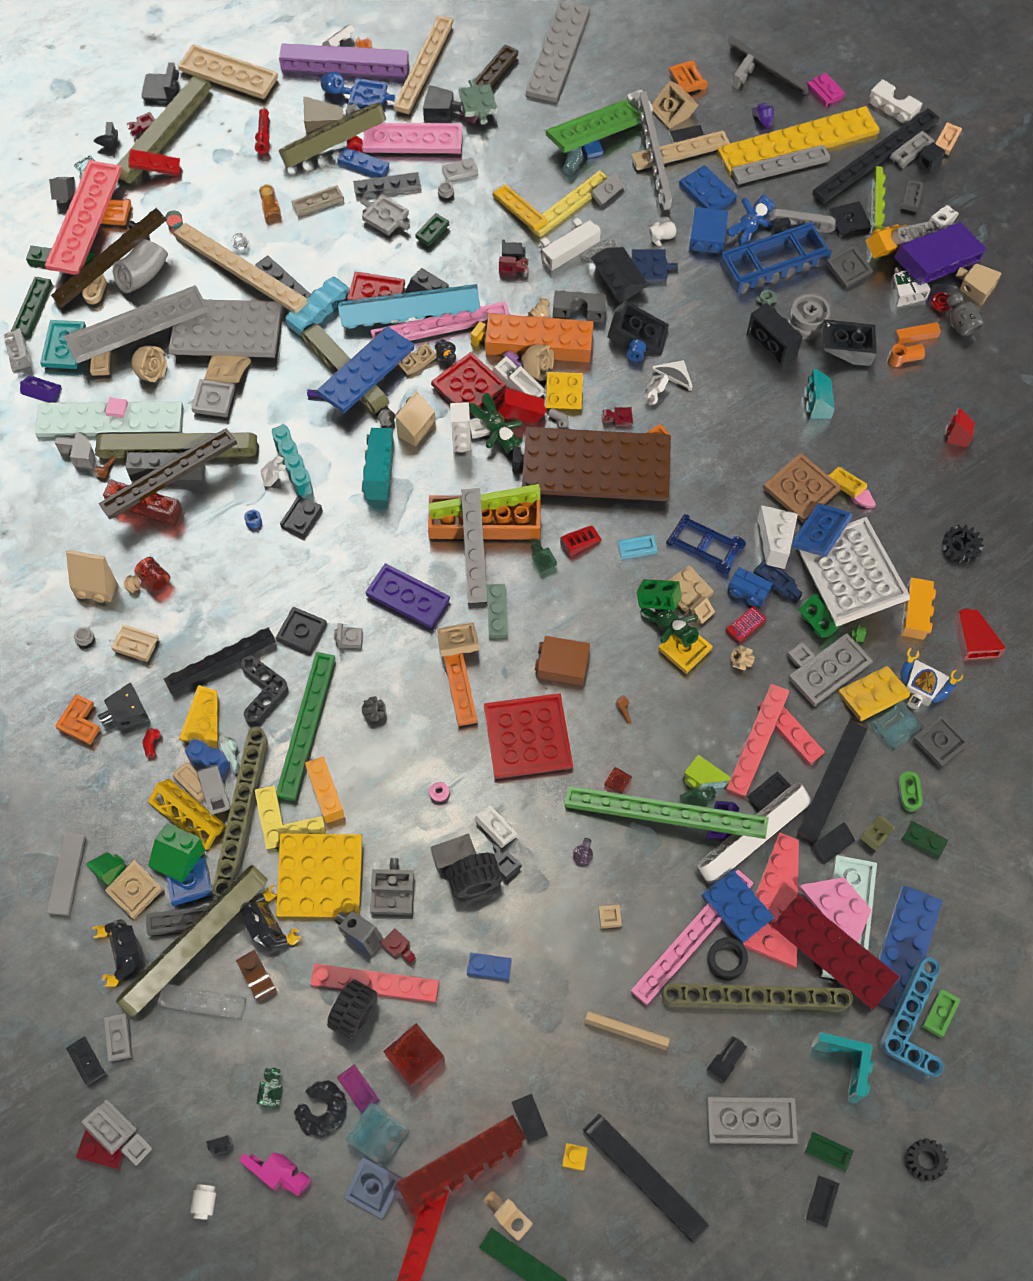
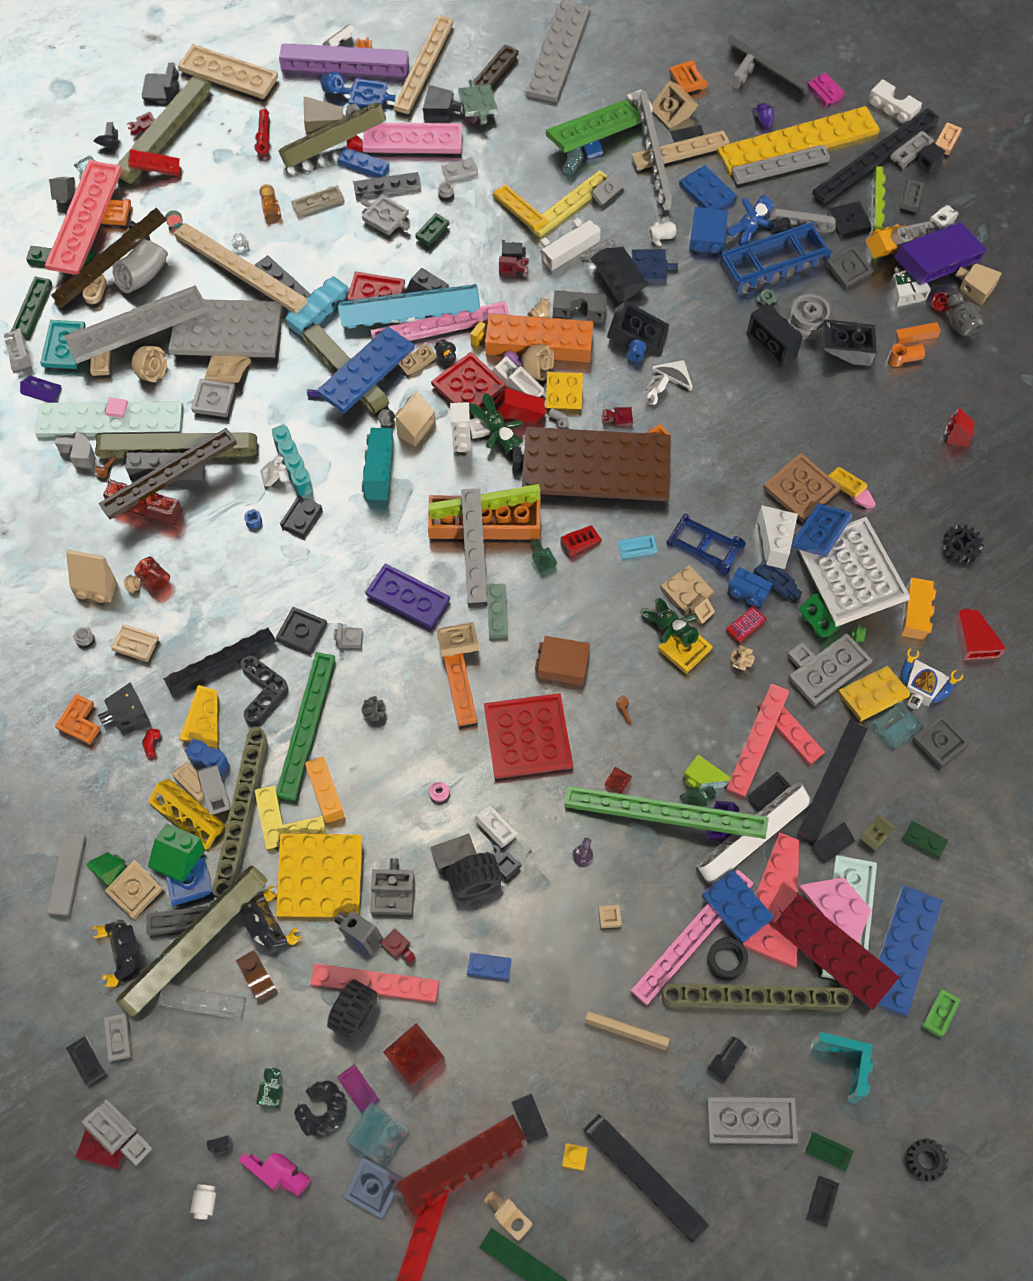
light aqua plate [220,736,240,775] -> none
green brick [636,579,682,610] -> none
teal slope [805,369,835,419] -> none
dark azure beam [880,958,944,1076] -> none
bright green plate [898,771,923,812] -> none

